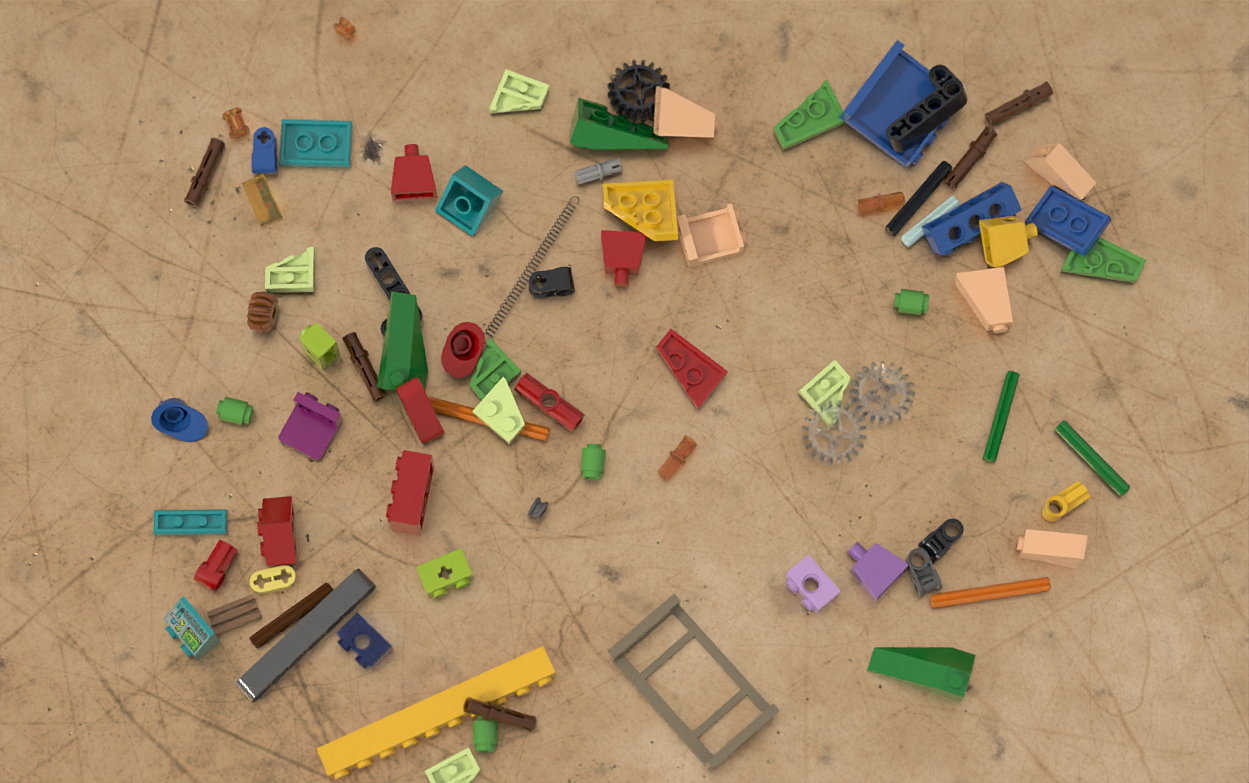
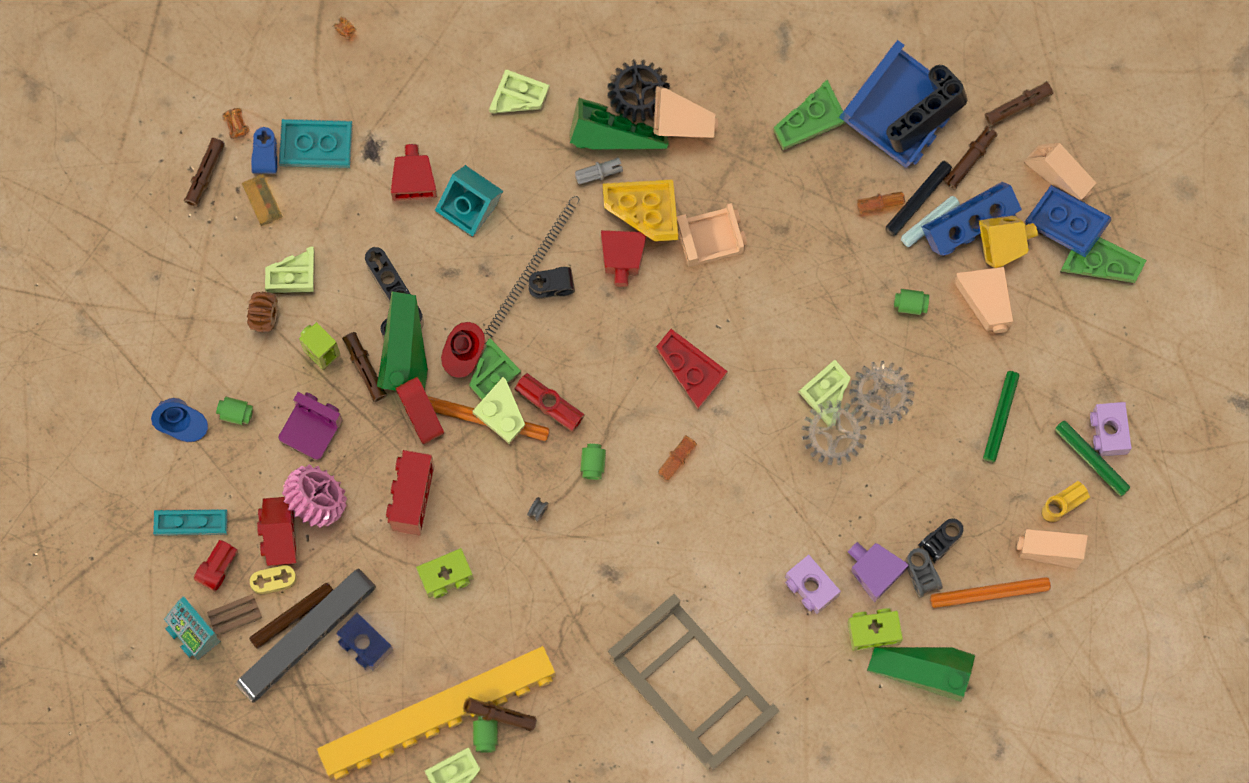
none -> bright pink gear [282,464,347,528]
none -> lime brick [847,608,903,651]
none -> lavender brick [1090,402,1132,457]

